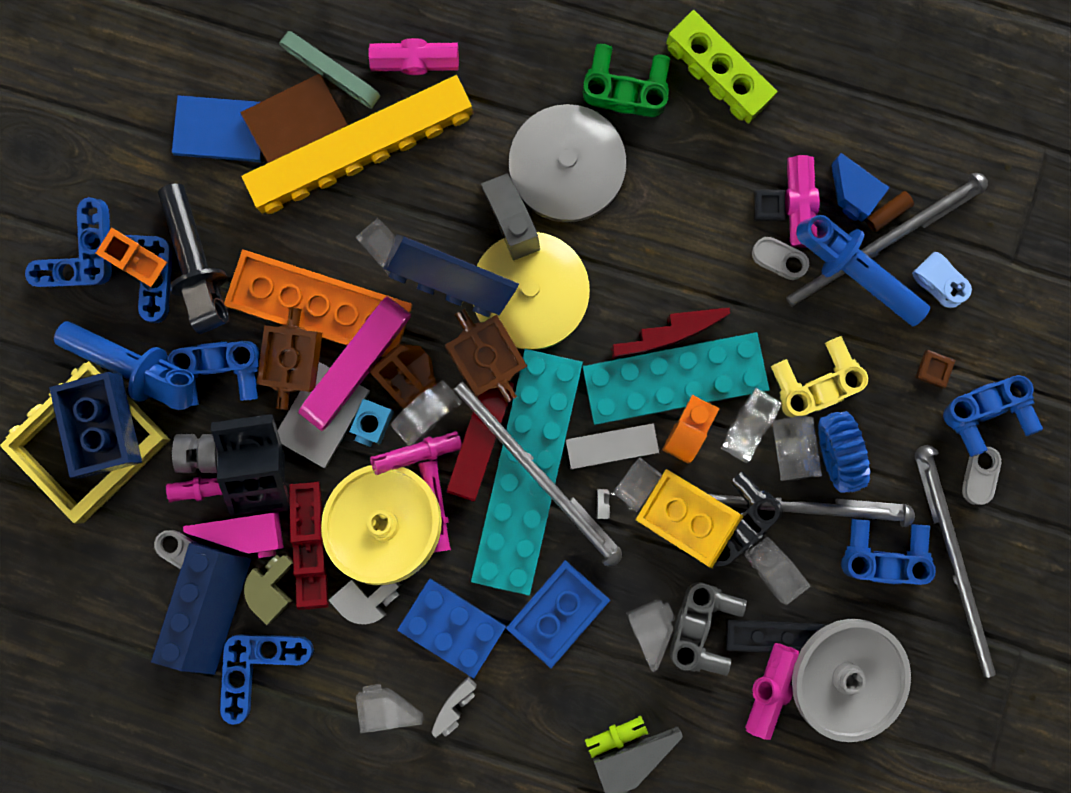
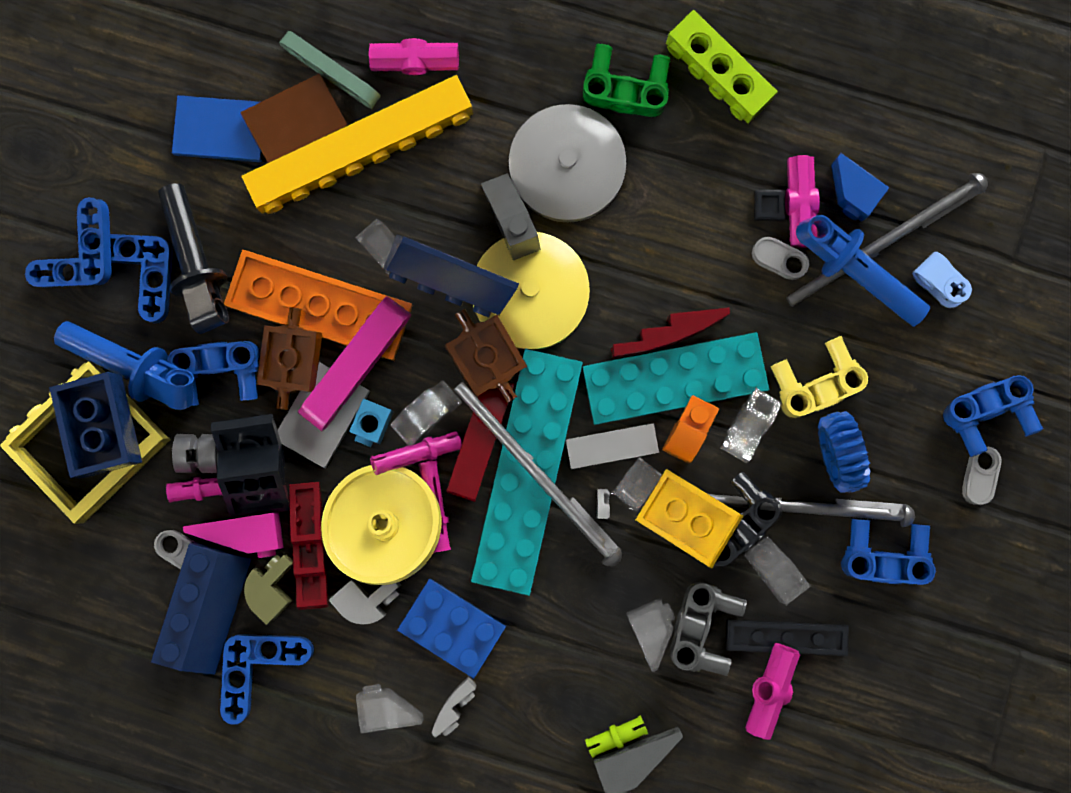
orange brick [95,228,168,288] -> none
reddish brown slope [369,343,437,412] -> none
blue tile [506,560,610,668] -> none
clear brick [772,416,822,481] -> none
light grey dish [792,619,911,742] -> none
reddish brown hinge [865,191,914,233] -> none
reddish brown tile [915,350,956,389] -> none
flat silver bar [915,445,996,678] -> none

